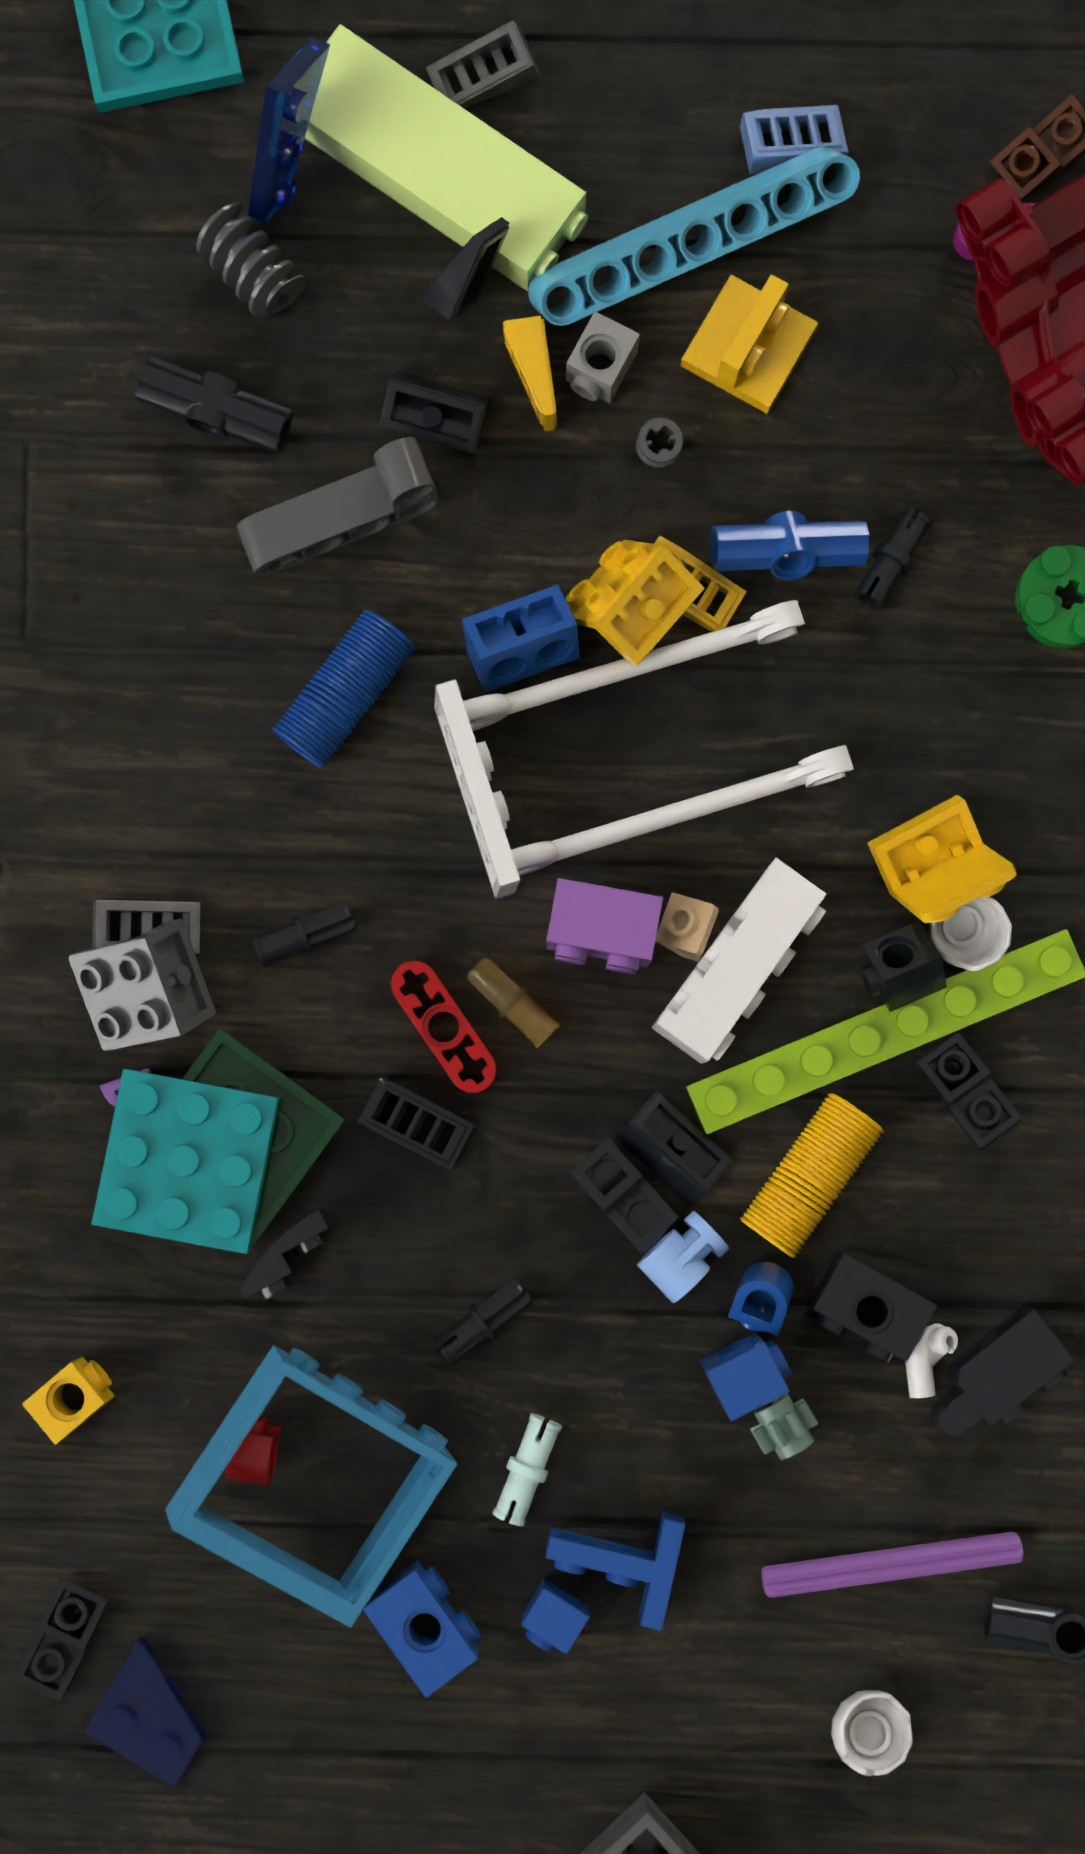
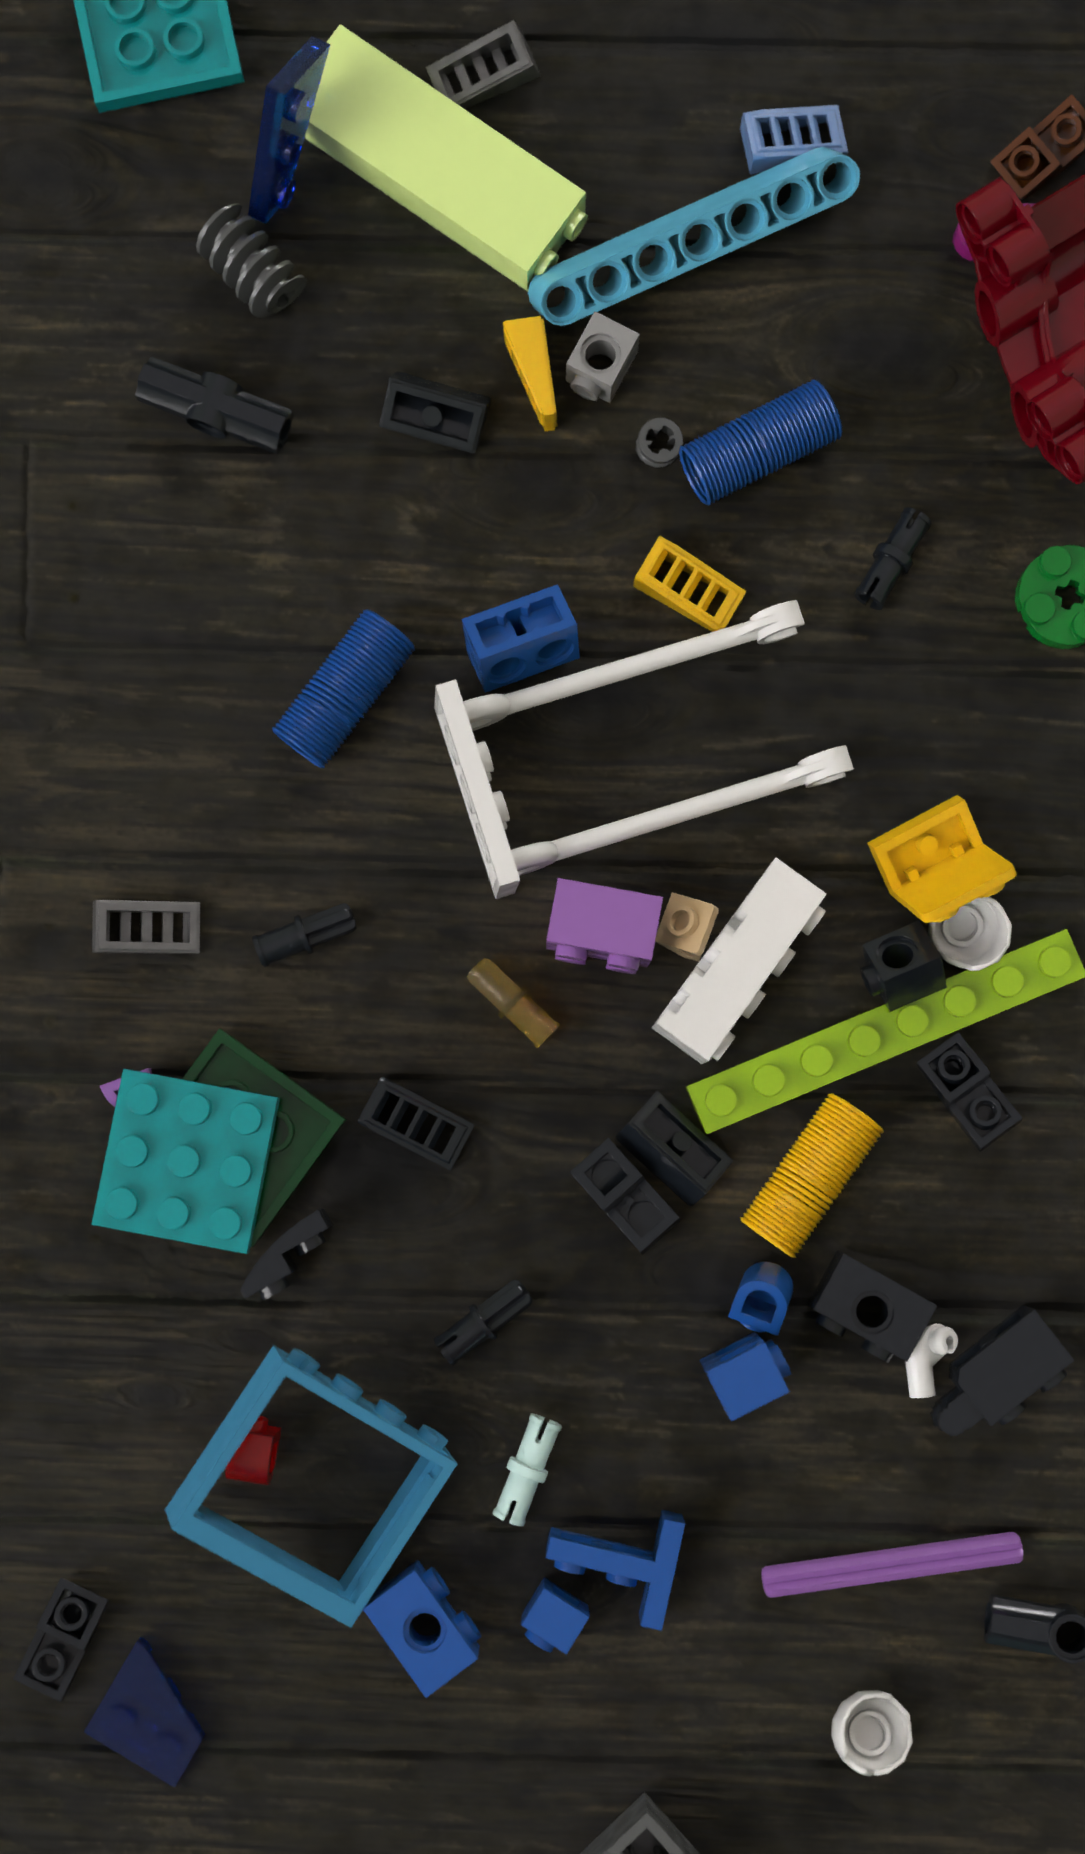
yellow brick [22,1356,115,1445] -> none
dark grey bracket [69,918,217,1051] -> none
dark grey beam [236,437,438,576] -> none
red beam [391,961,497,1093] -> none
black slope [422,217,510,321] -> none
yellow bracket [566,540,705,666] -> none
light blue piece [637,1211,730,1303] -> none
yellow bracket [681,274,818,414] -> none
blue piece [710,511,869,580] -> none
sand green gear [750,1393,818,1460] -> none
none -> blue piece [679,380,842,505]

